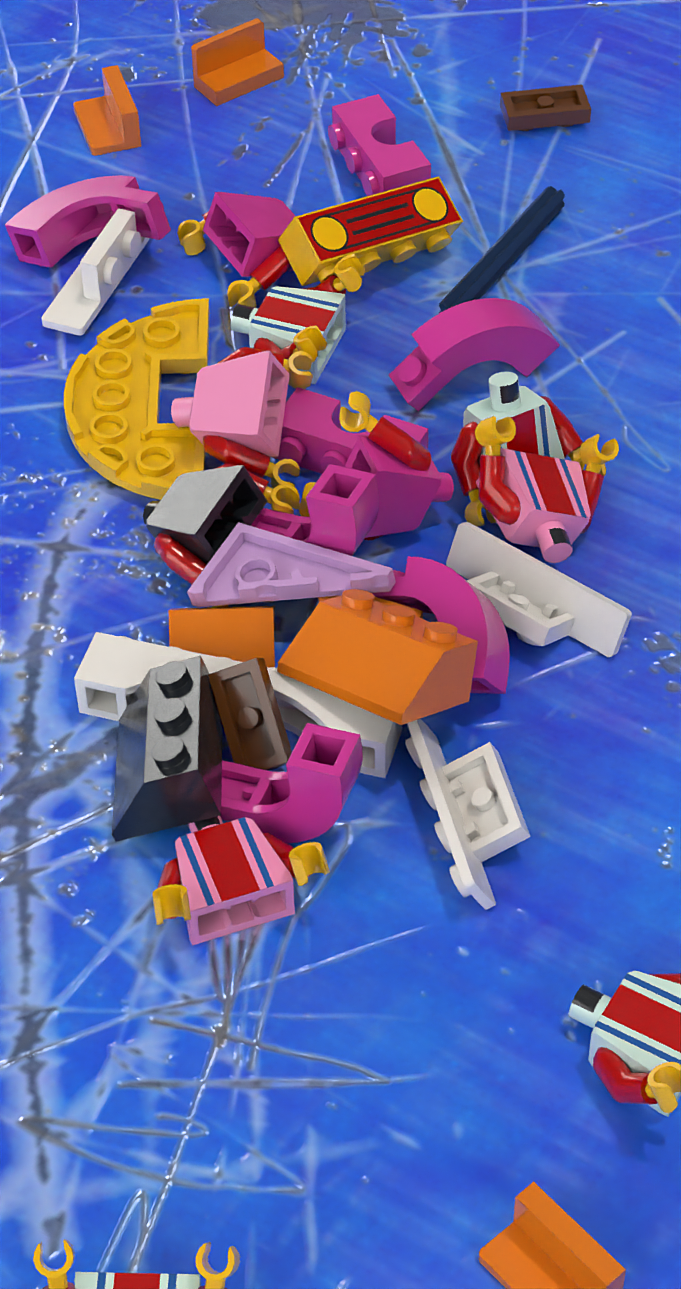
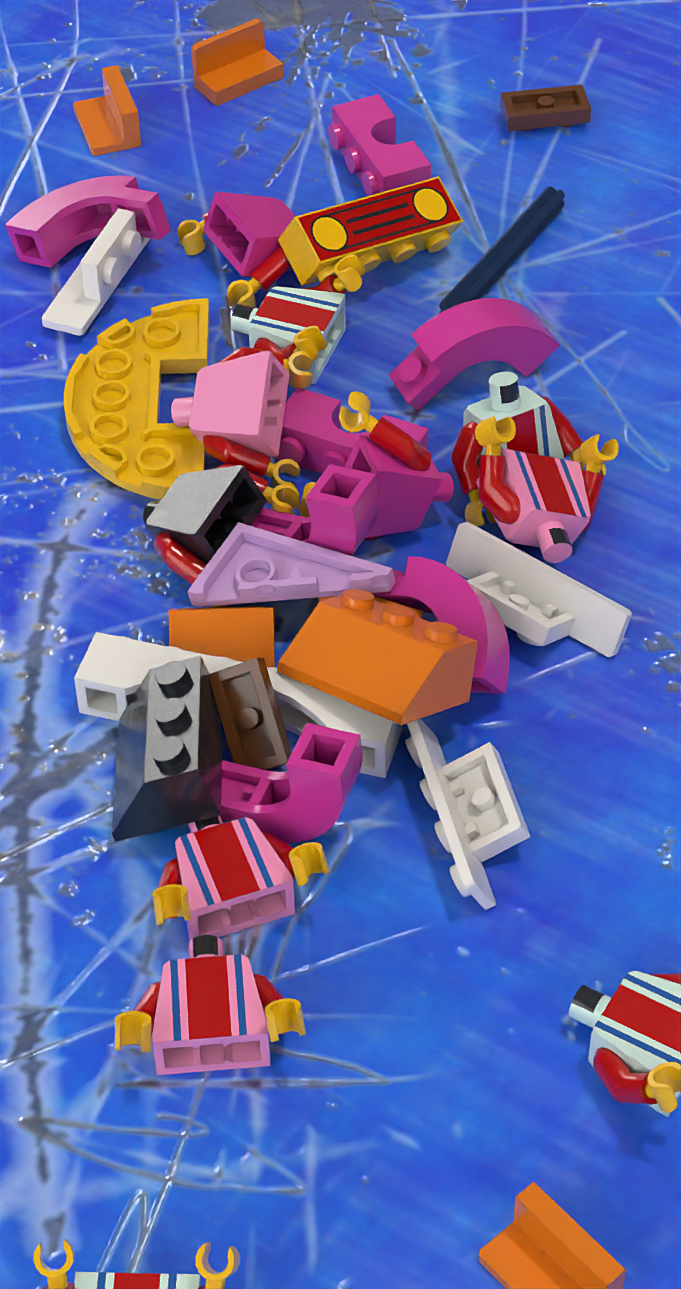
none -> torso [115,935,306,1075]

